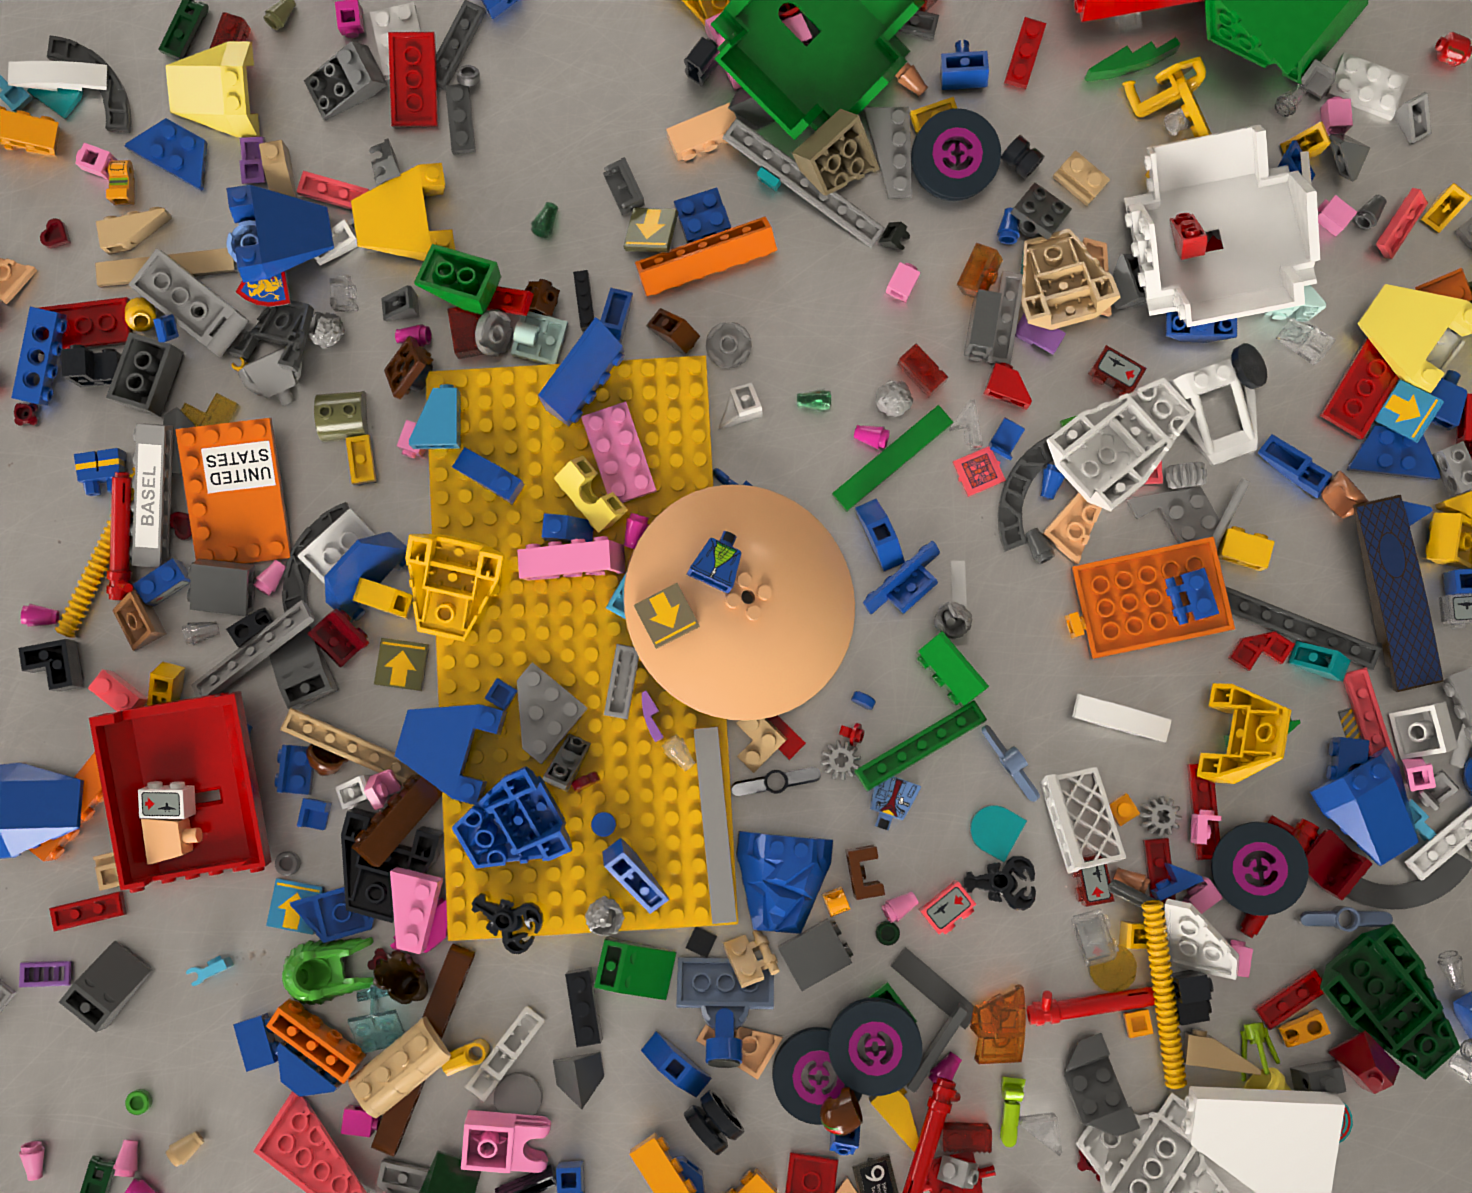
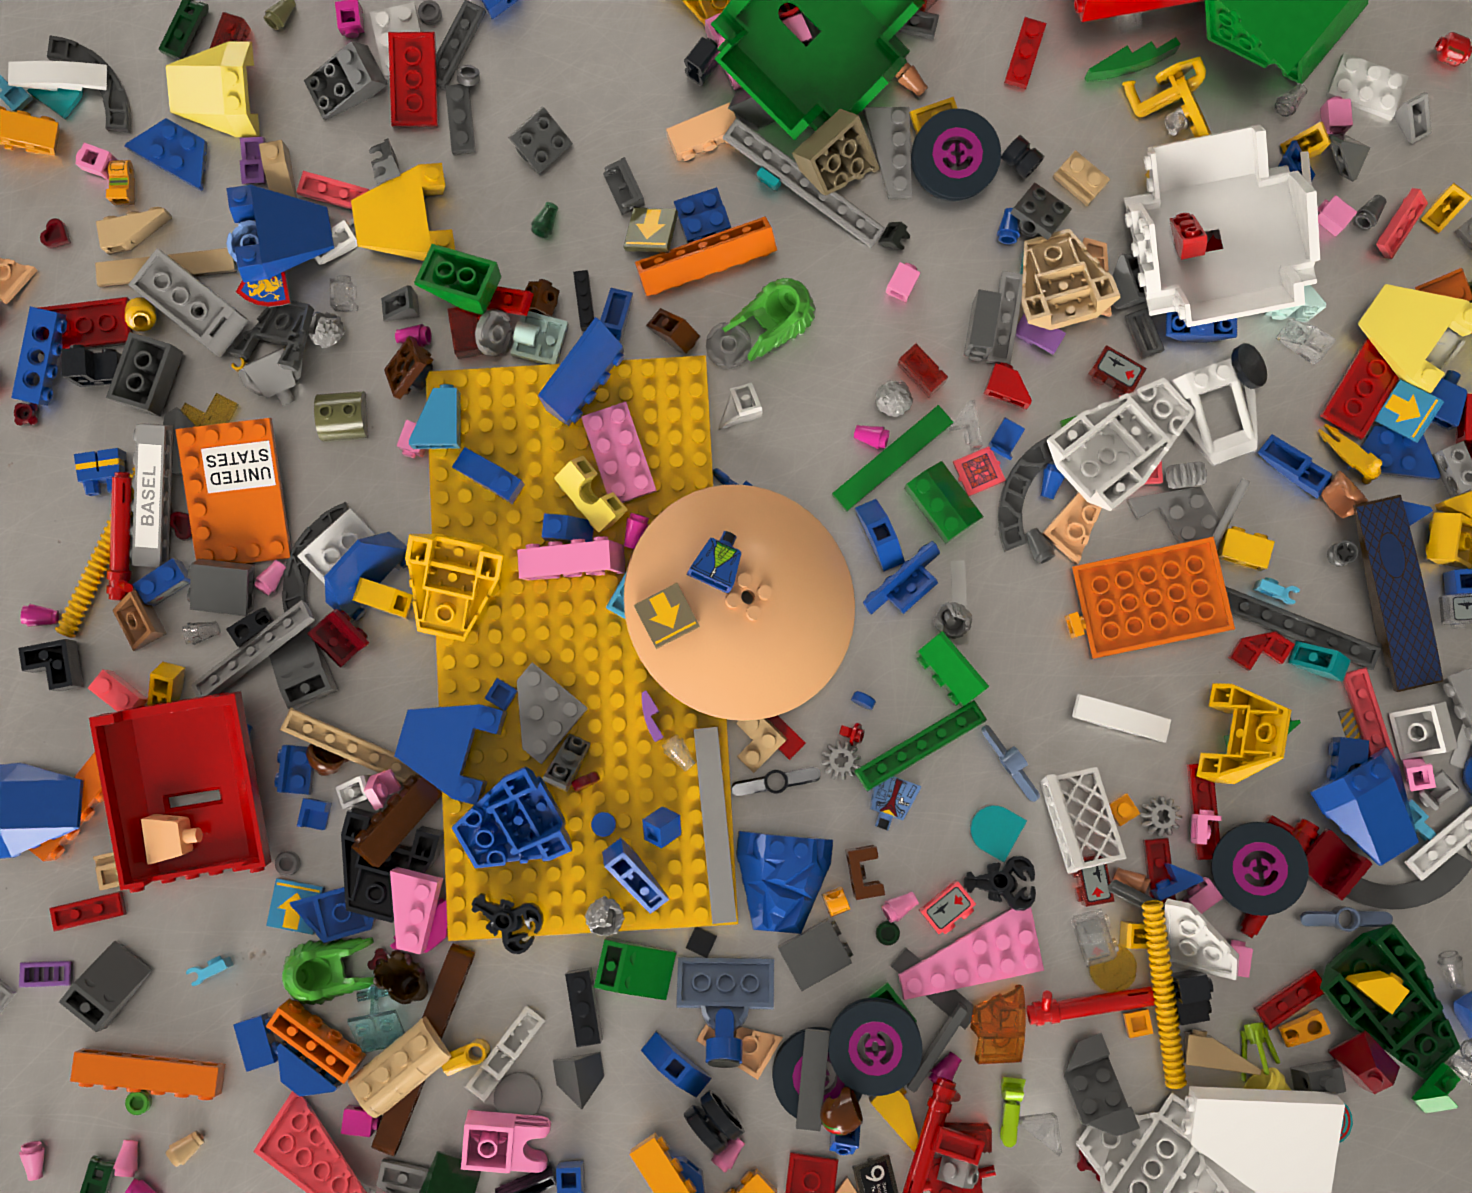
brick [138,781,196,819] -> none
blue tile [153,314,179,342] -> none
yellow plate [345,434,377,485] -> none
olive tile [374,638,429,691] -> none
light grey plate [604,644,639,719] -> none
tan plate [723,930,780,988] -> none
clear green cone [797,388,831,412] -> none
blue brick [940,40,989,90] -> none
clear orange brick [957,243,1003,298] -> none
blue plate [1165,568,1219,625] -> none
light grey panel [1301,59,1335,99] -> none
none -> orange brick [70,1048,226,1100]
none -> flat silver tile [418,0,442,25]
none -> dark grey plate [508,107,573,174]
none -> blue panel [642,807,681,848]
none -> bright pink cone [711,1138,745,1173]
none -> bright green piece [722,278,816,362]
none -> dark grey tile [796,1028,830,1131]
none -> bright pink wing [898,907,1044,1000]
none -> green slope [904,461,984,544]
none -> red tile [930,1125,985,1166]
none -> dark grey tile [1124,307,1165,359]
none -> medium azure plate [1253,577,1300,605]
none -> yellow piece [1318,424,1382,484]
none -> dark grey wheel [1327,540,1359,566]
none -> yellow slope [1345,970,1409,1014]
none -> green slope [1411,1062,1461,1113]

